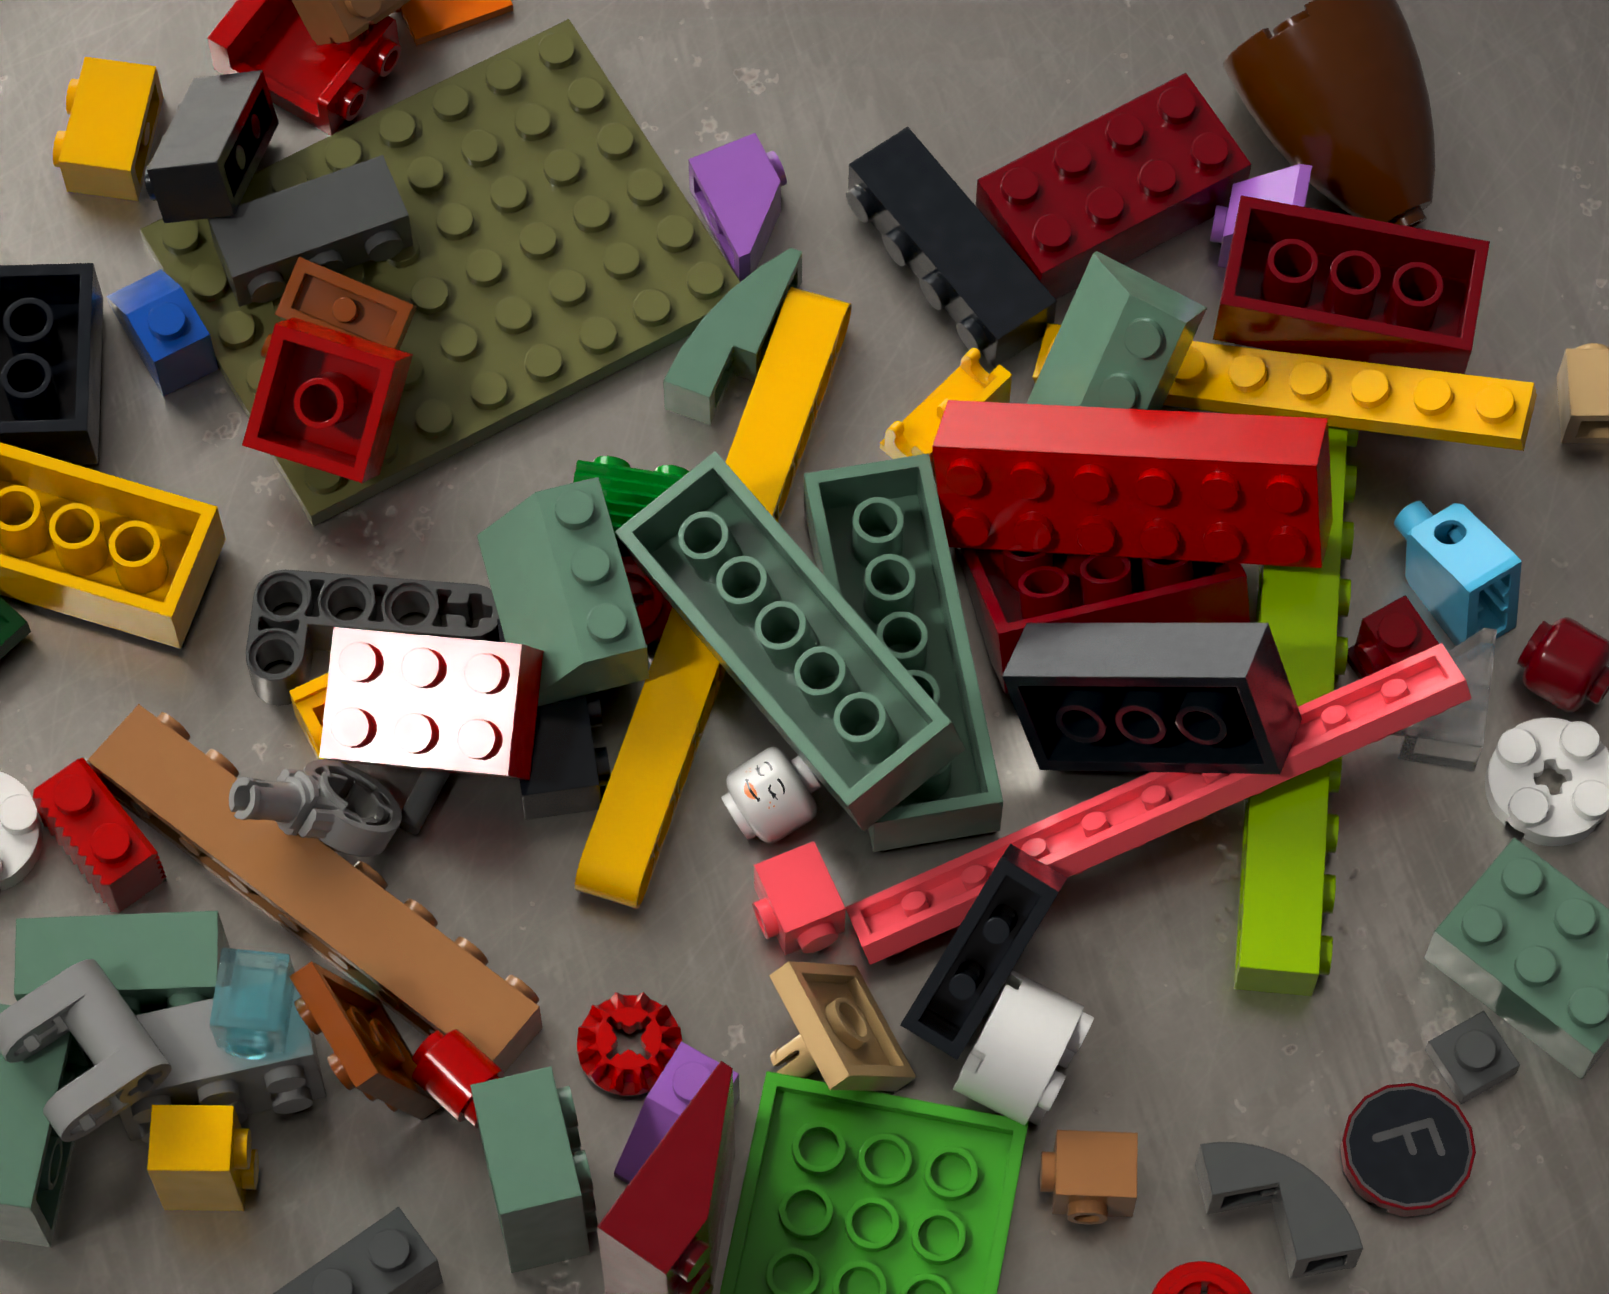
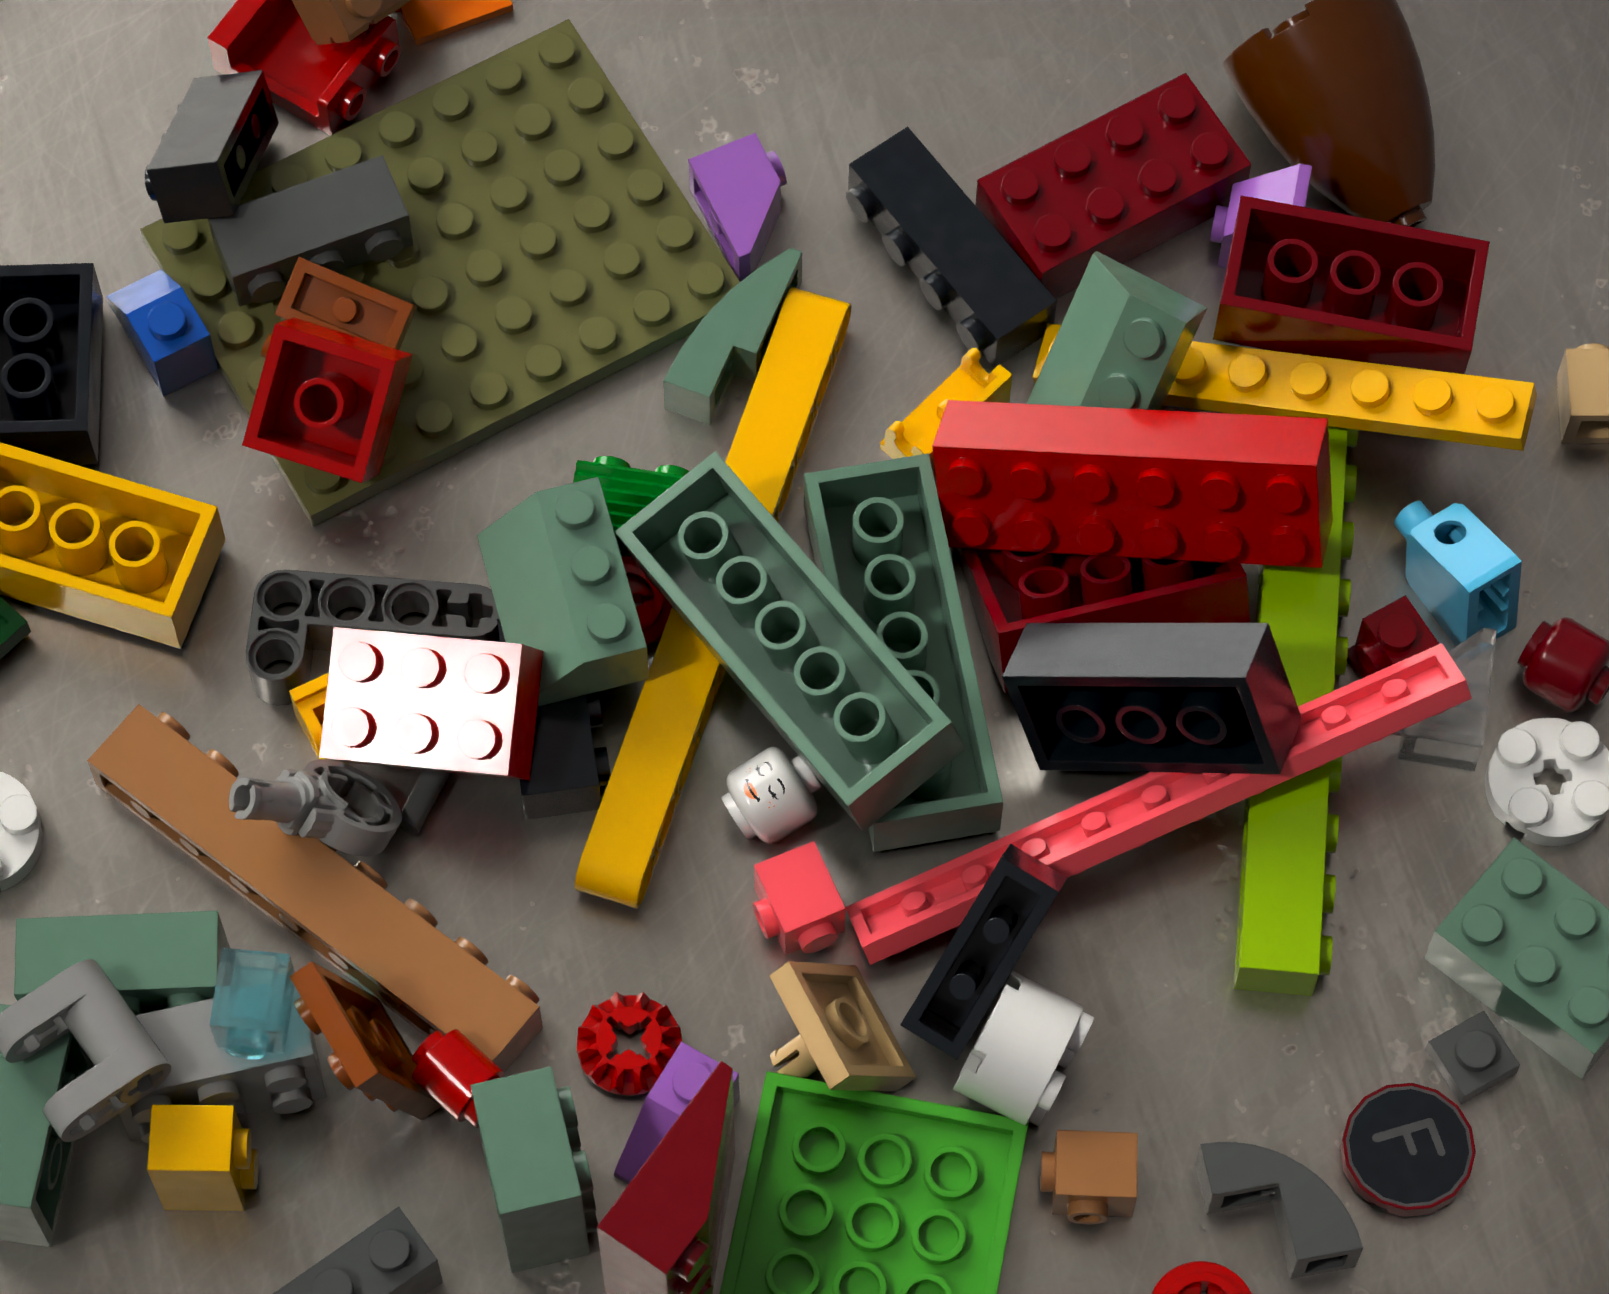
red brick [32,758,167,913] -> none
yellow brick [53,57,164,201] -> none

